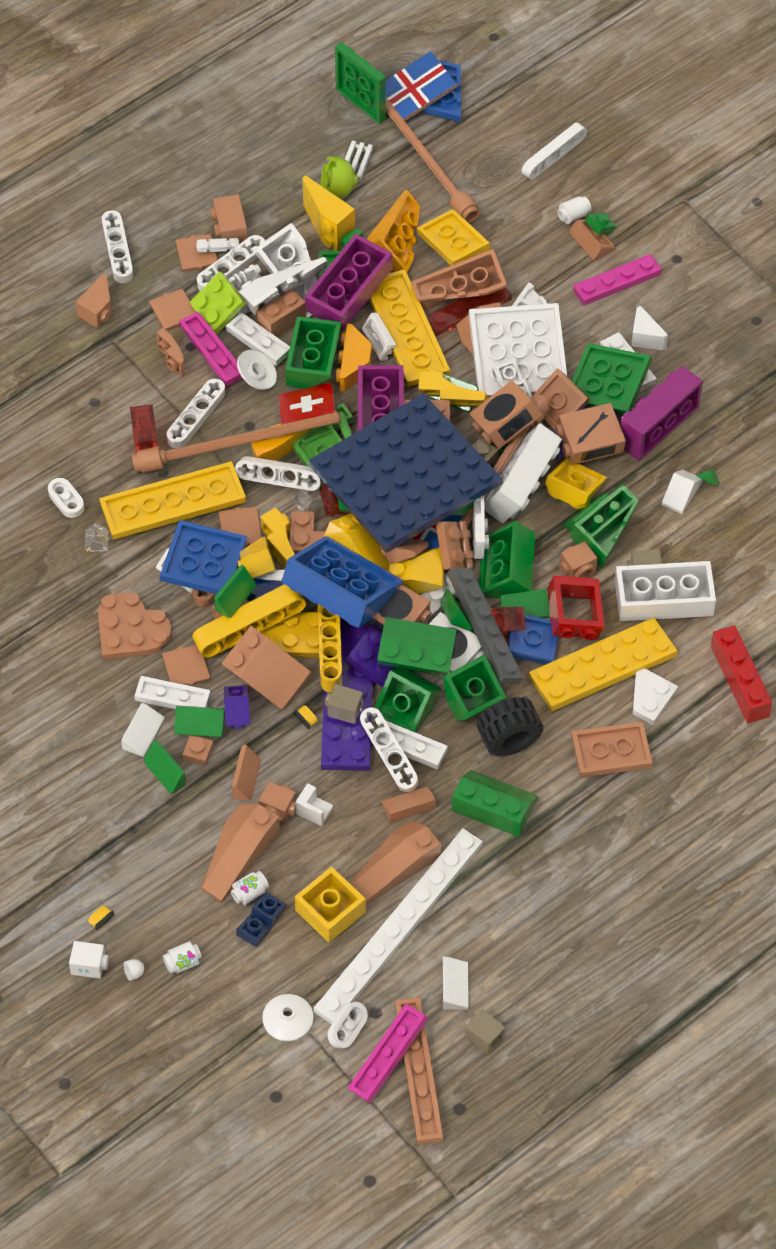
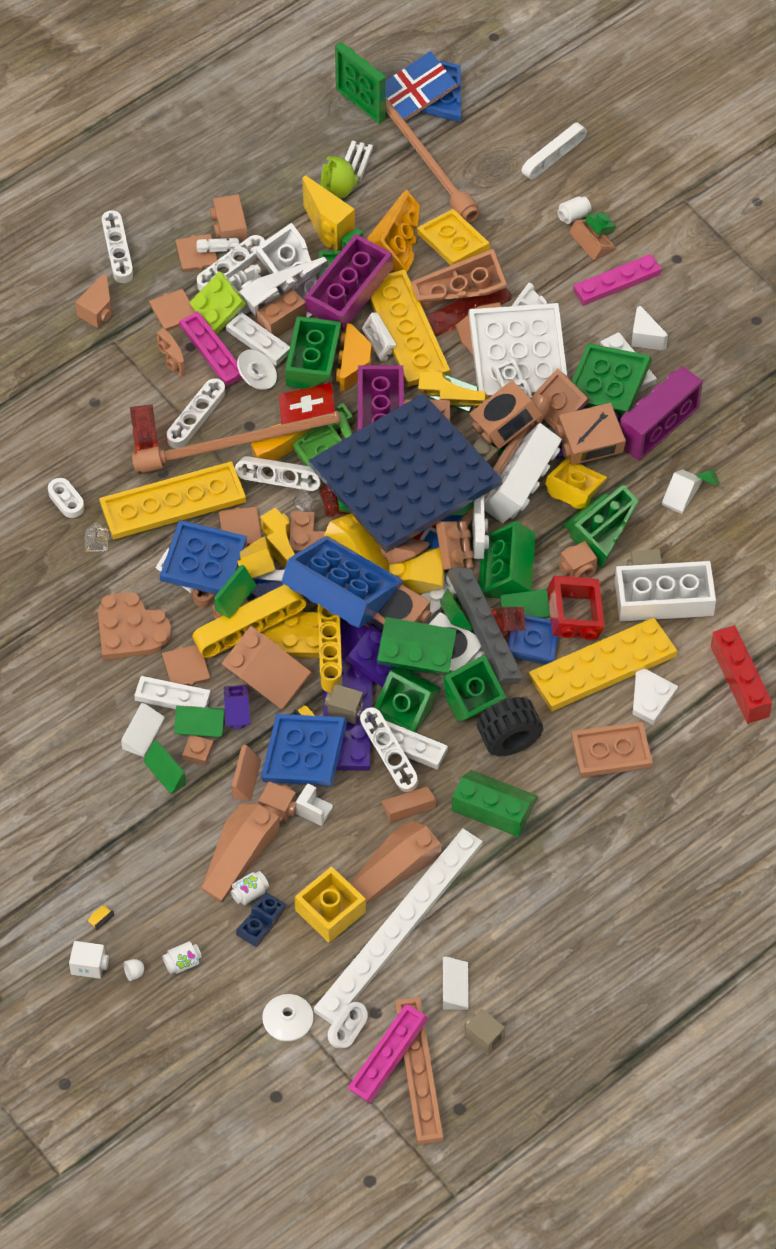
none -> blue plate [261,714,347,786]

